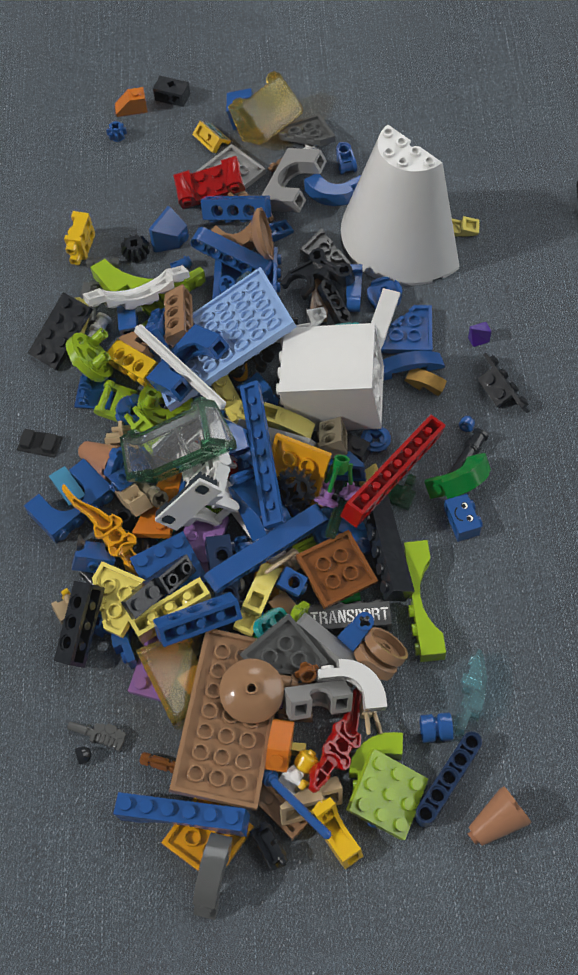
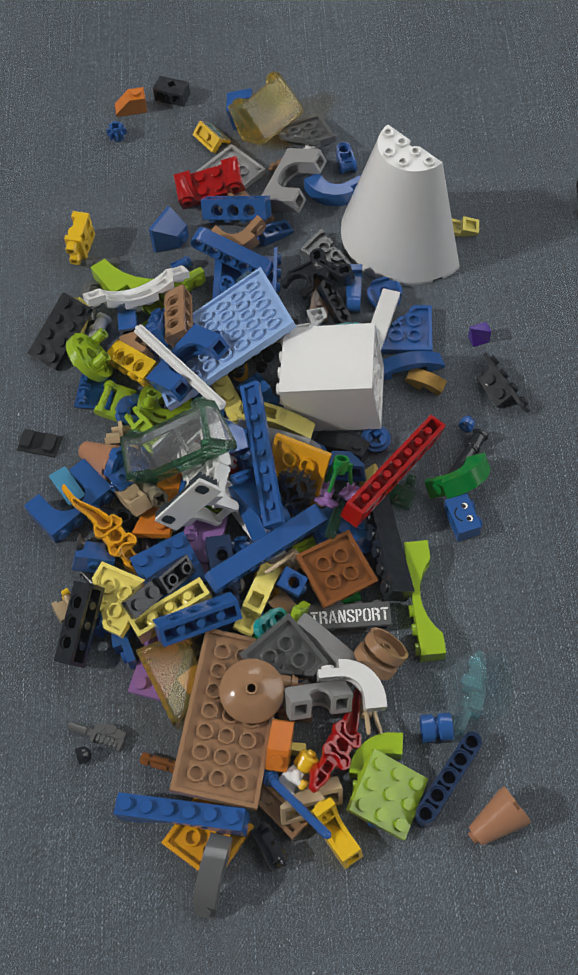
black gear [121,234,150,263] -> none
medium nougat dish [249,207,274,260] -> none
dark orange plate [294,662,319,683] -> none
dark tan brick [317,417,348,459] -> none
blue piece [337,612,374,651] -> none

